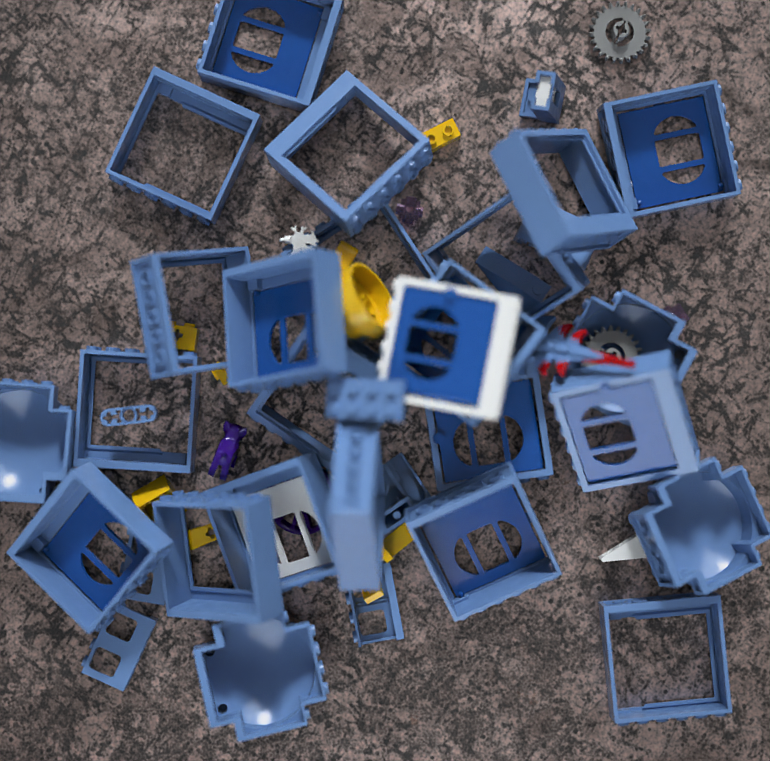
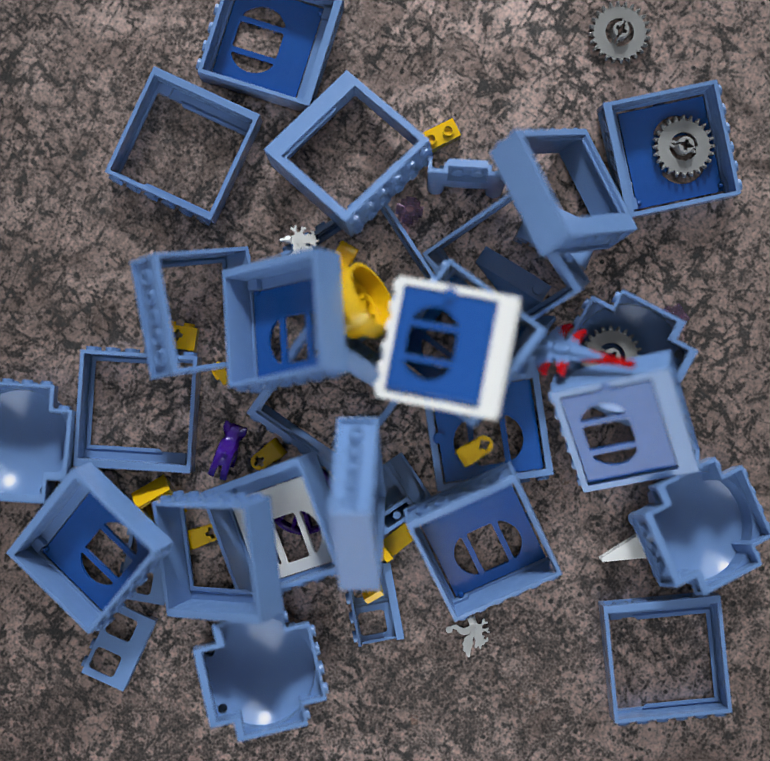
medium blue beam [100,404,158,426] -> none
medium blue plate [325,377,406,422] -> none
medium blue brick [519,70,566,124] -> none
none -> yellow piece [251,438,288,471]
none -> medium blue piece [426,157,505,198]
none -> white piece [446,615,490,657]
none -> yellow piece [455,435,493,468]
none -> light grey gear [652,115,716,178]

